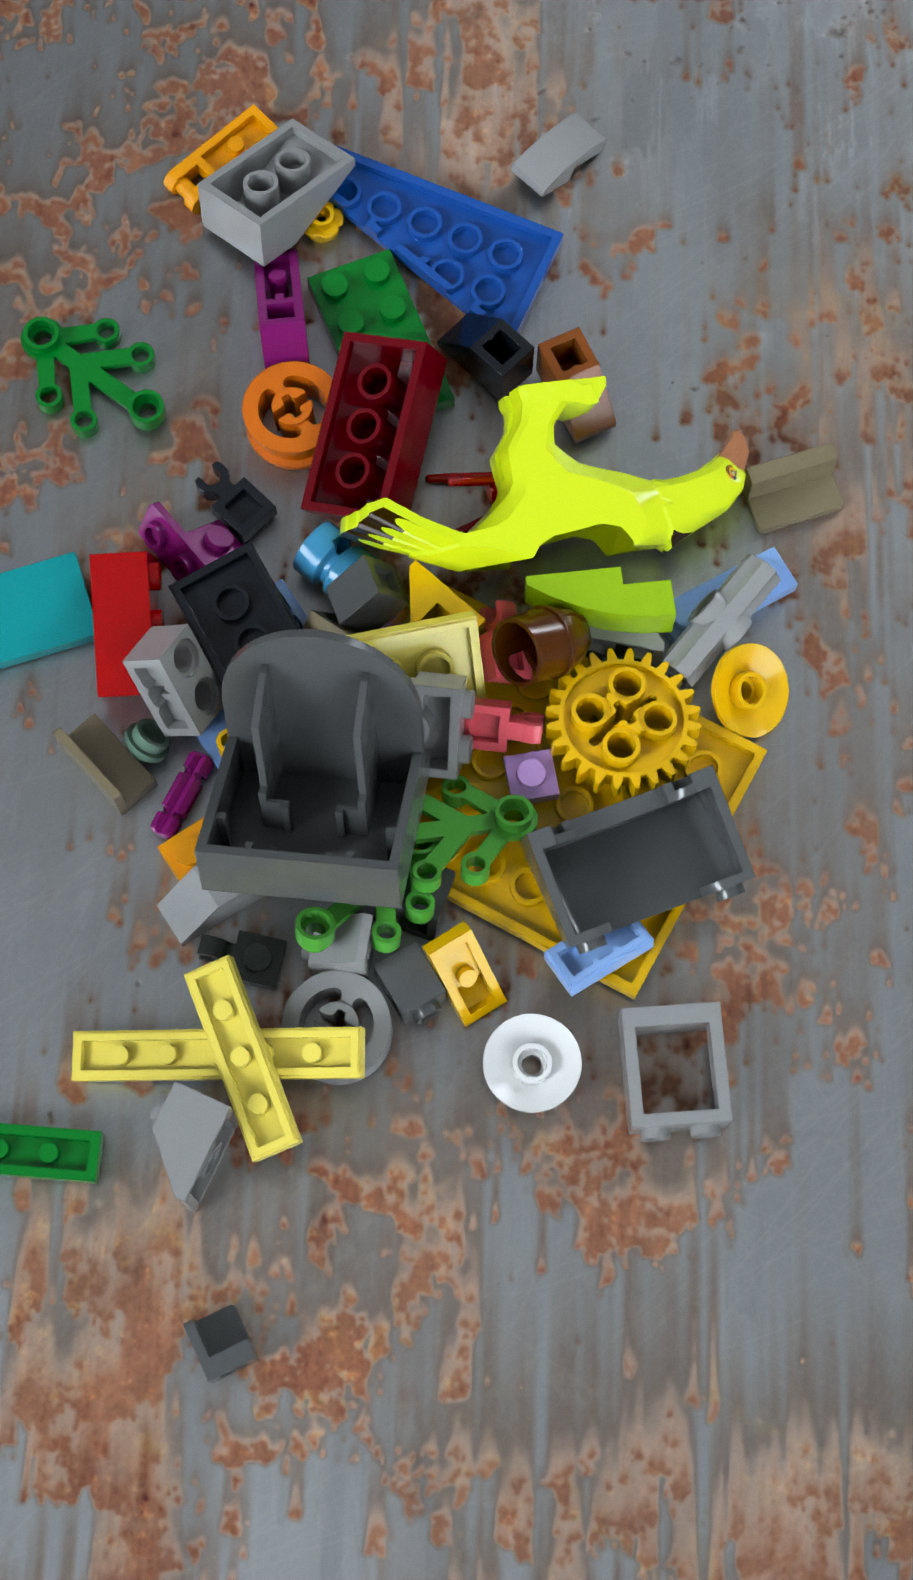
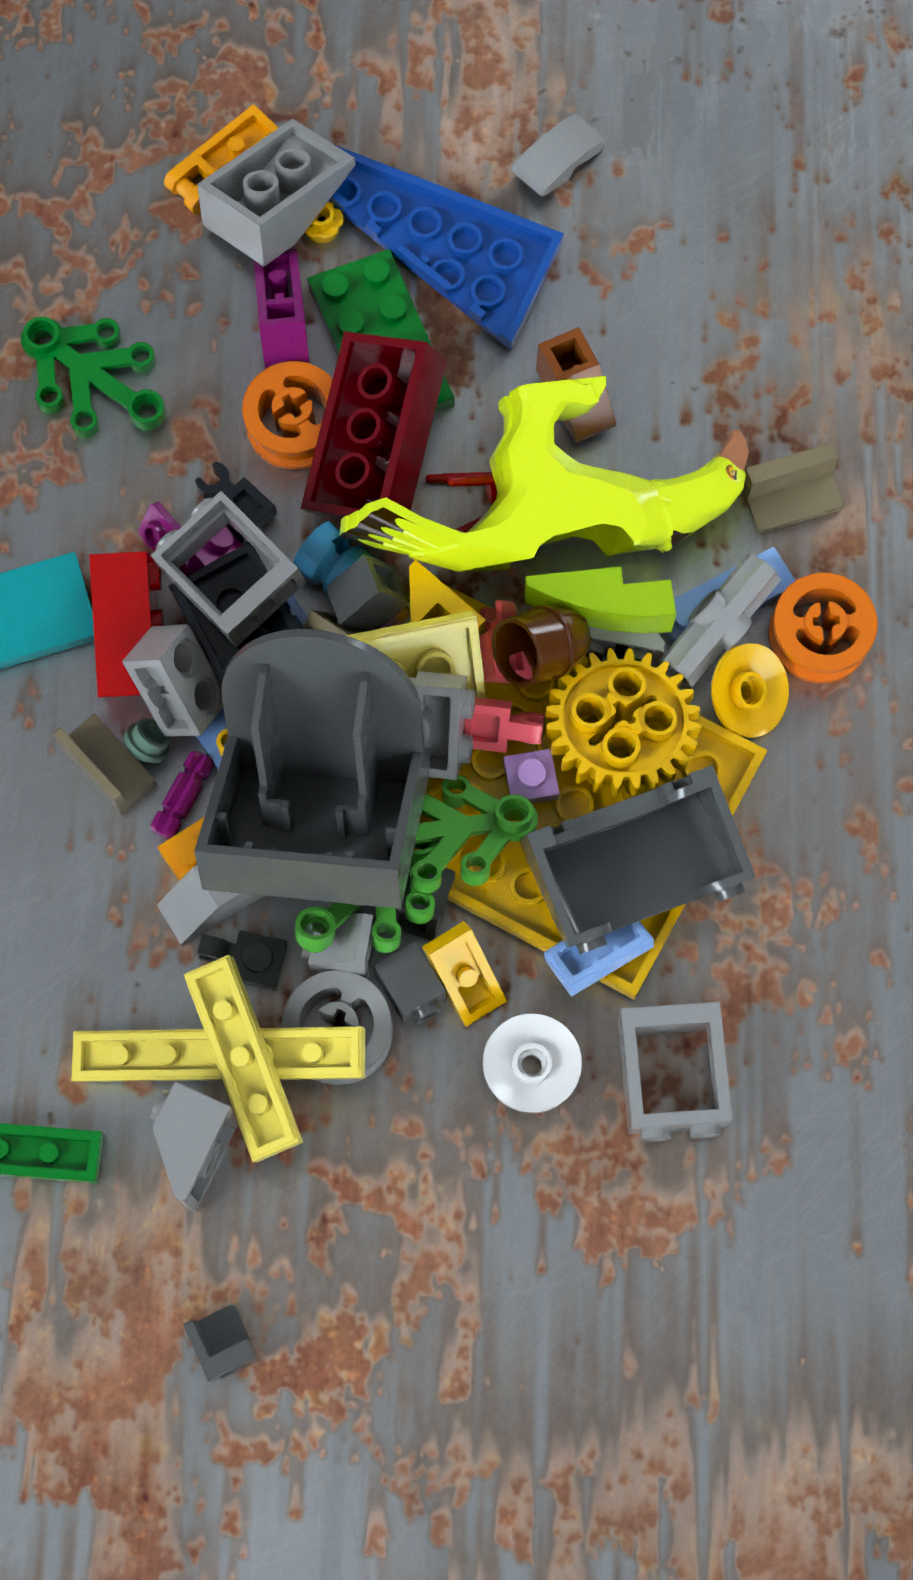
black slope [437,313,535,400] -> none
none -> light grey window [150,491,306,648]
none -> orange wheel [768,573,878,684]

